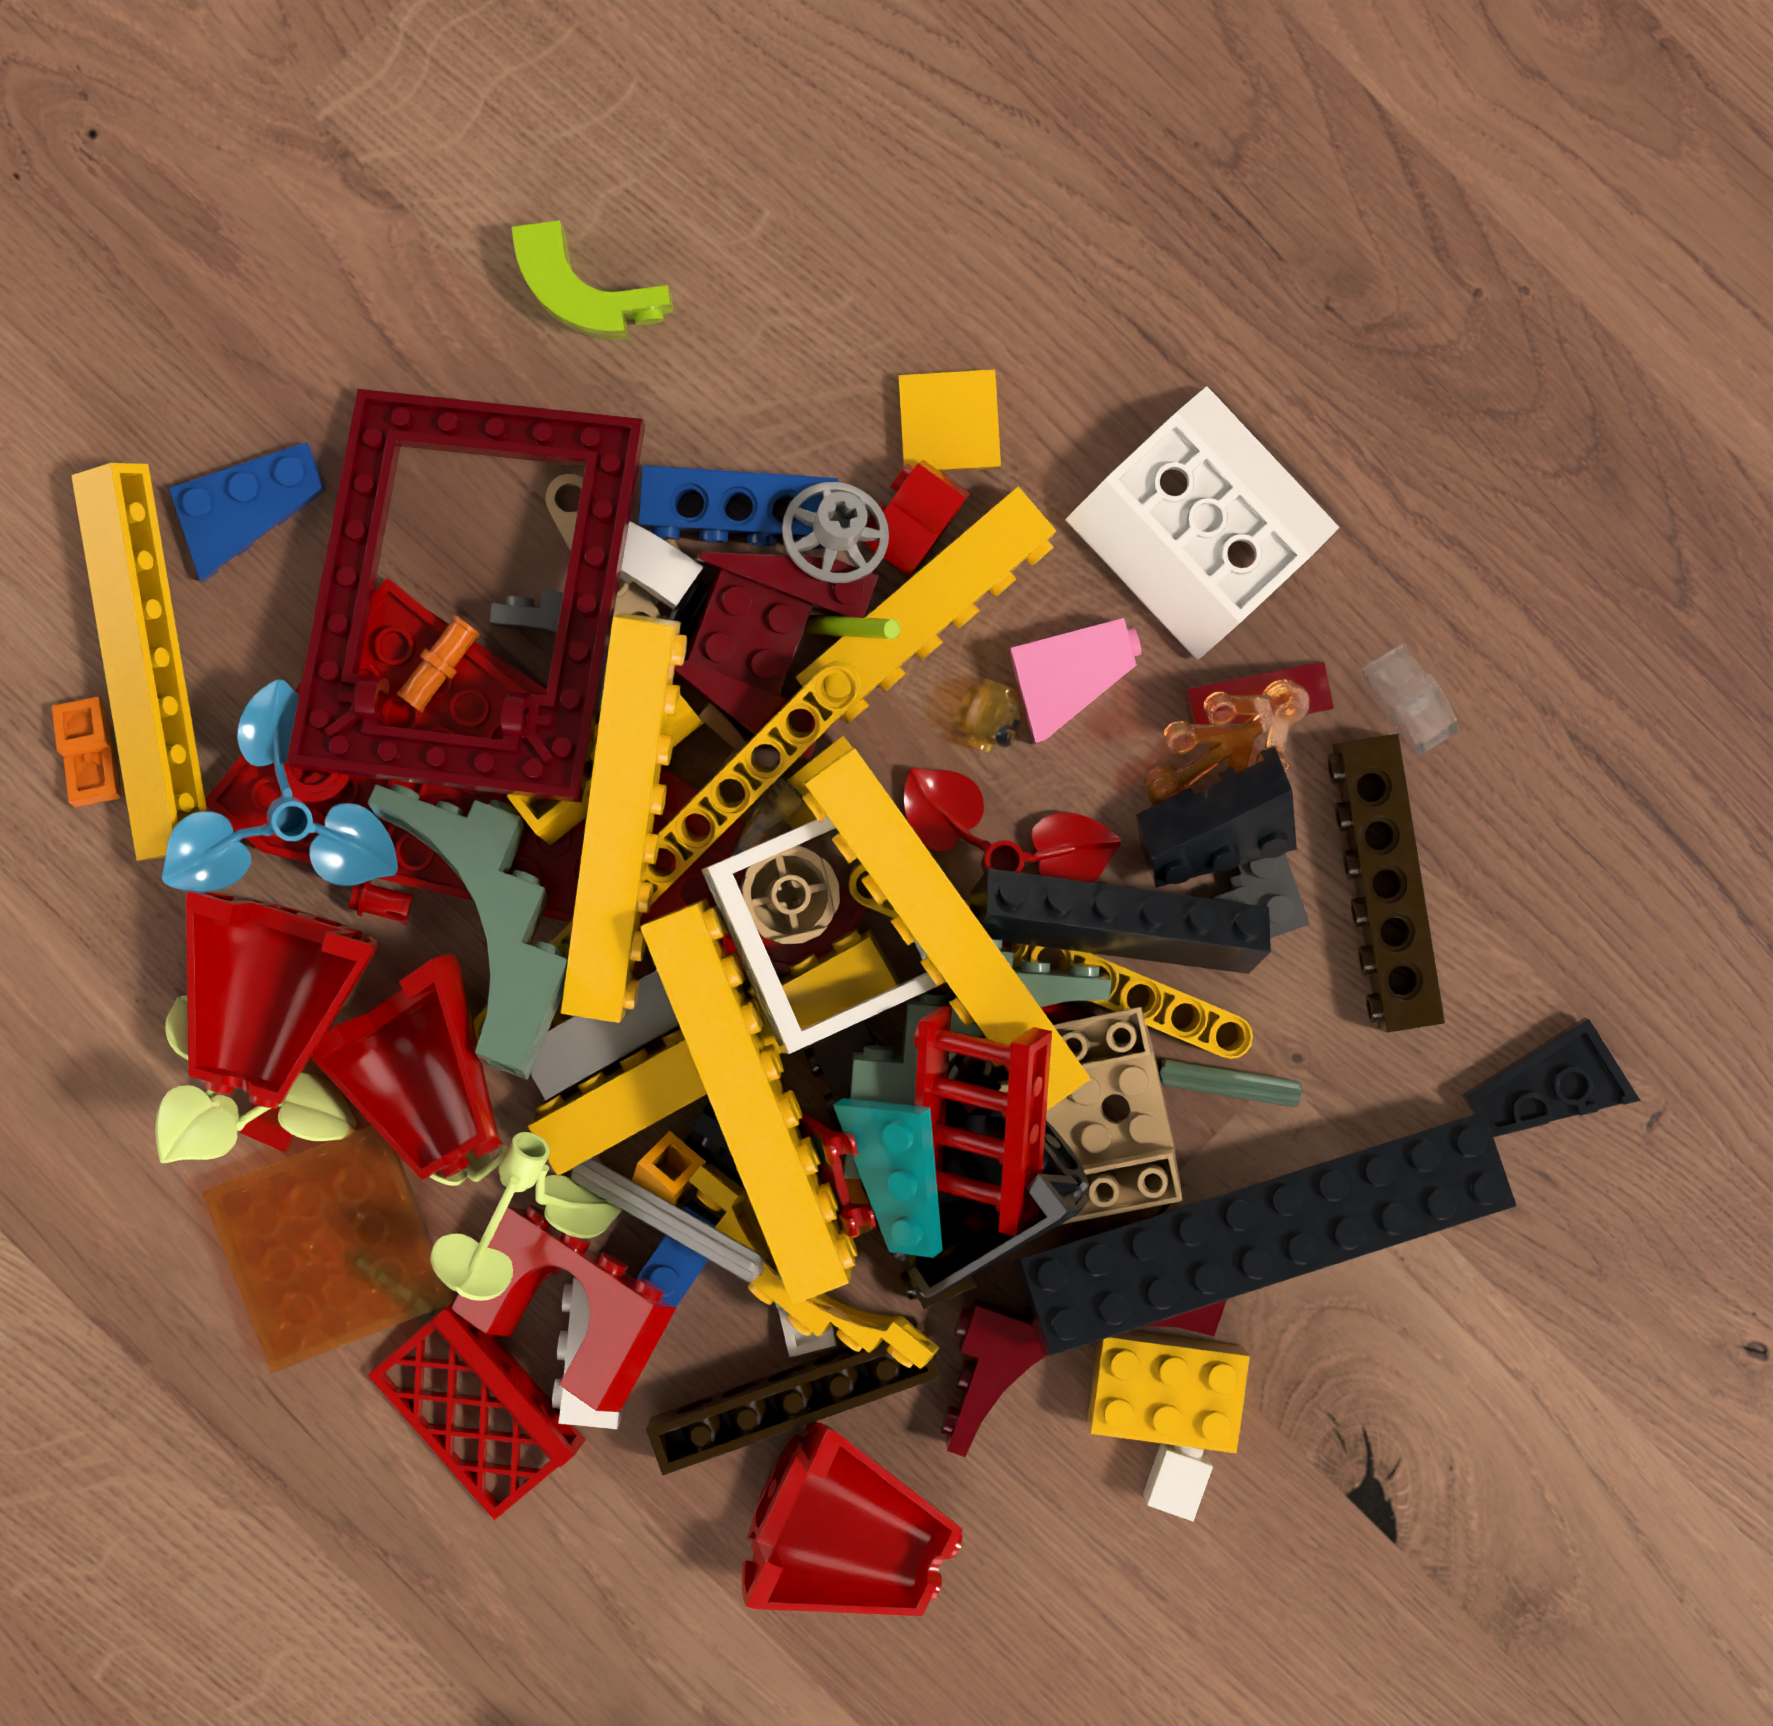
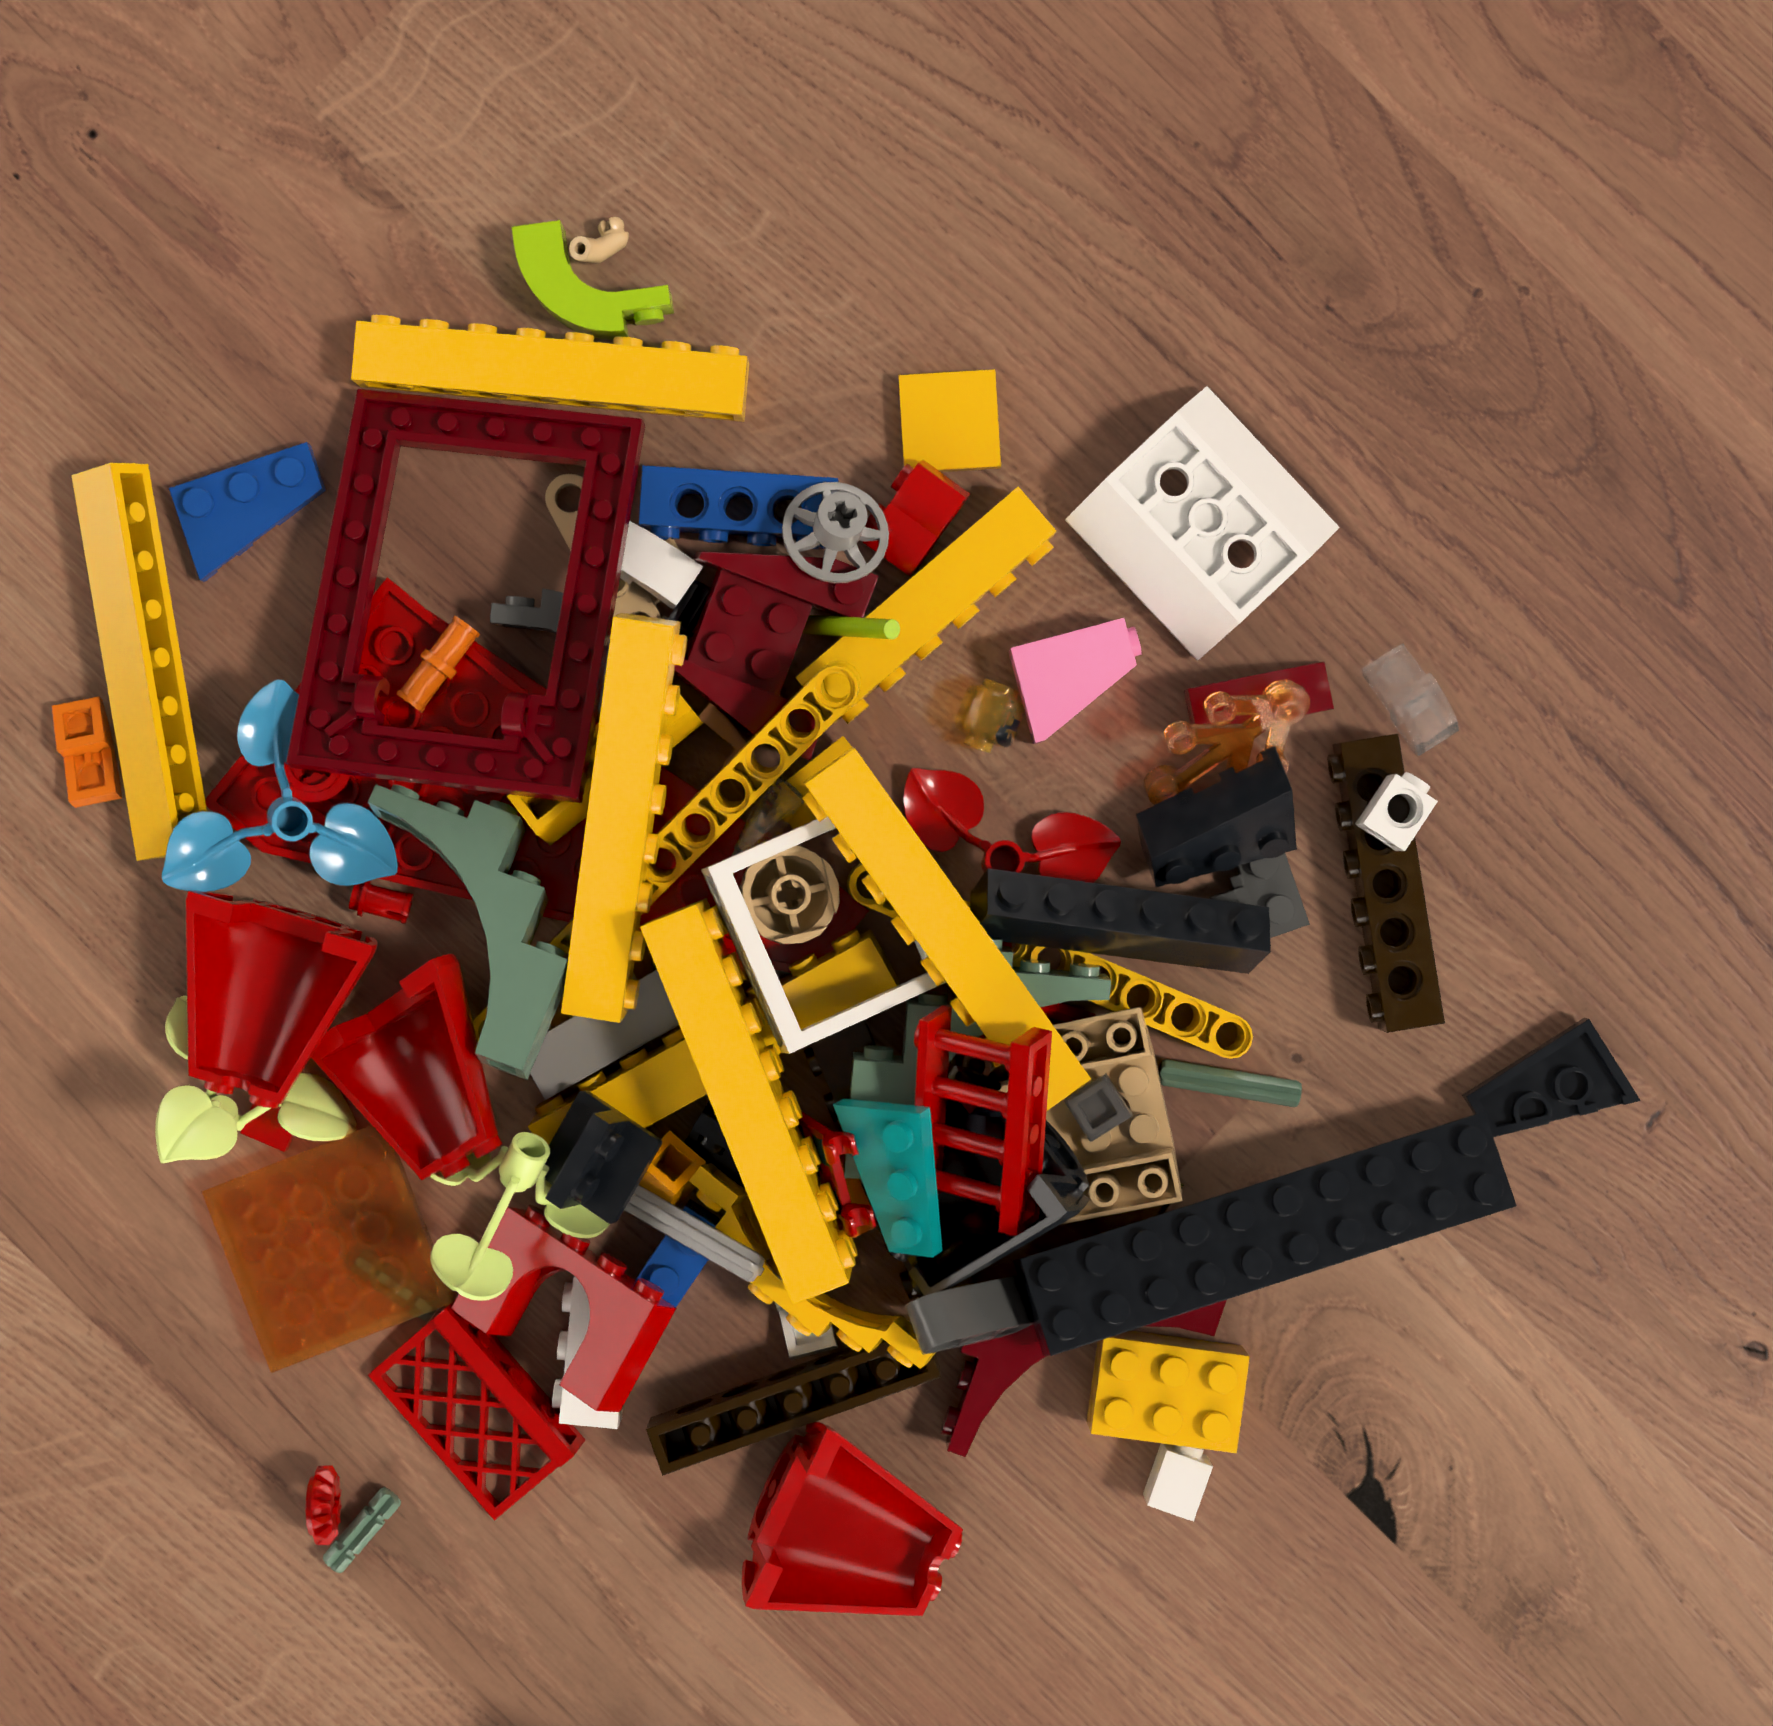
none -> red gear [305,1465,342,1545]
none -> sand green axle [323,1487,401,1573]
none -> yellow brick [351,315,749,422]
none -> black bracket [545,1090,662,1224]
none -> tan arm [569,217,629,264]
none -> dark grey beam [905,1276,1033,1355]
none -> flat silver tile [1064,1073,1133,1142]
none -> white brick [1355,772,1438,851]

